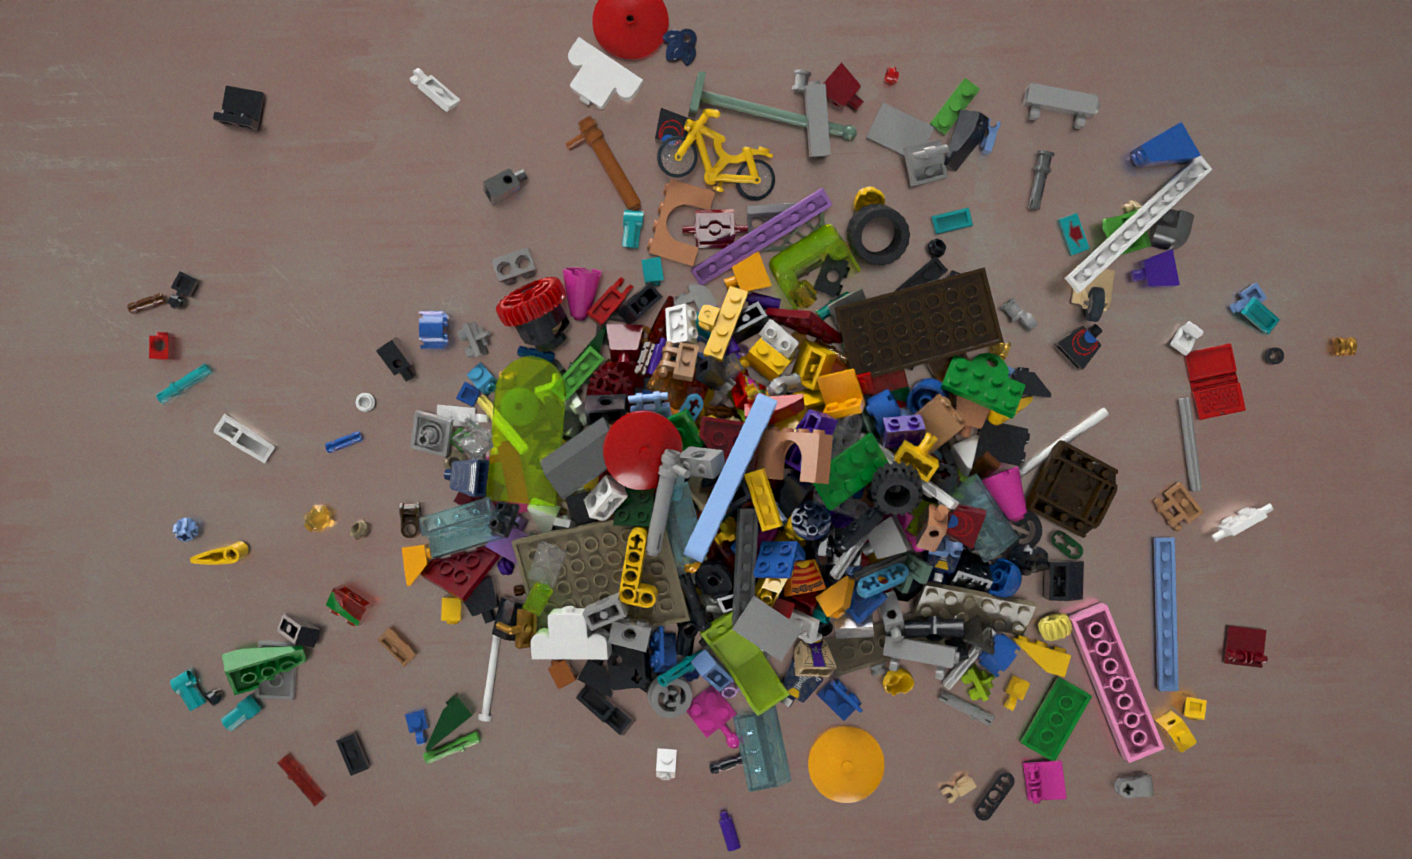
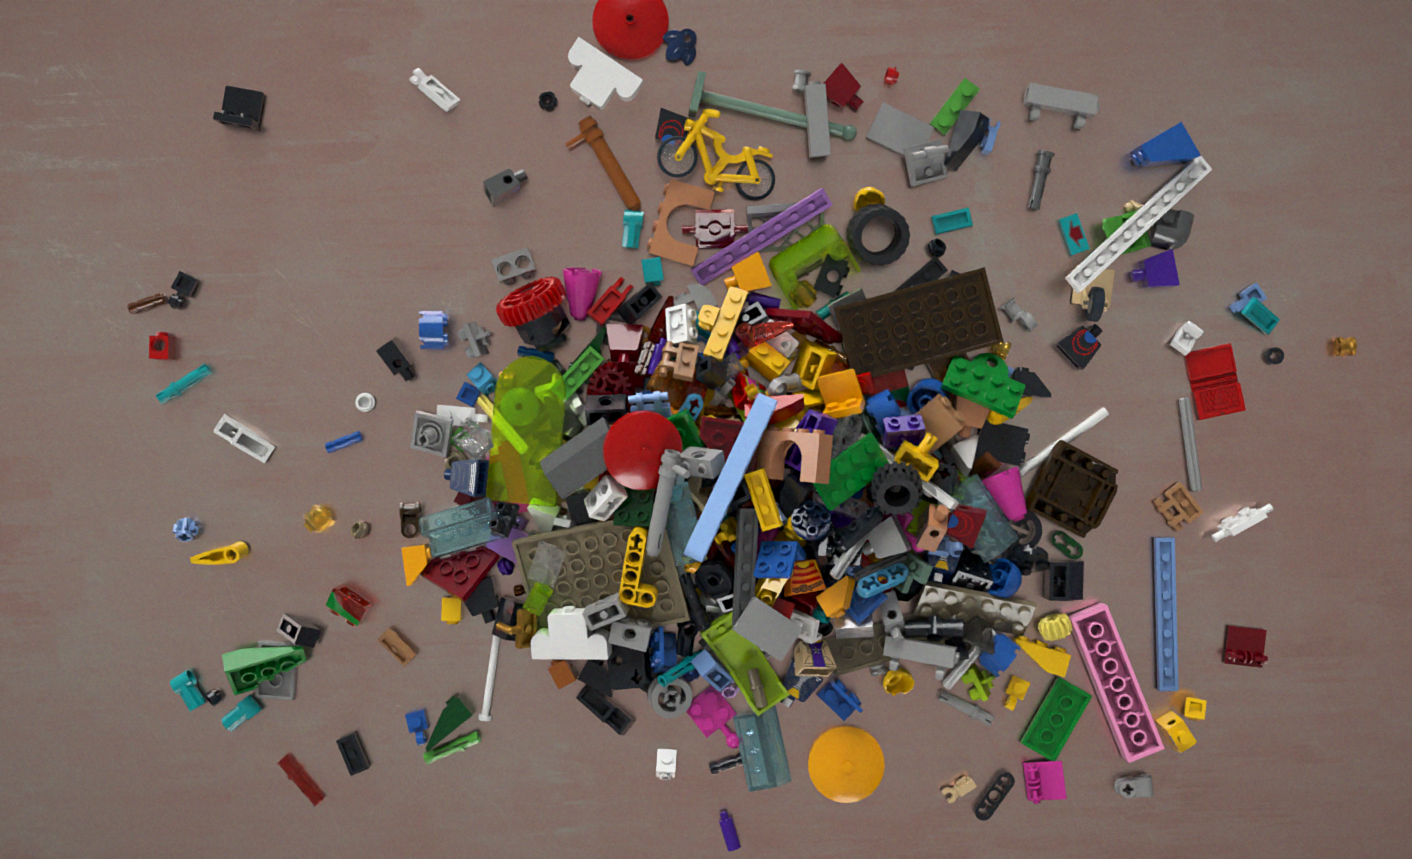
none -> black plate [538,91,557,110]
none -> clear red piece [735,321,794,348]
none -> dark tan axle [747,668,768,708]

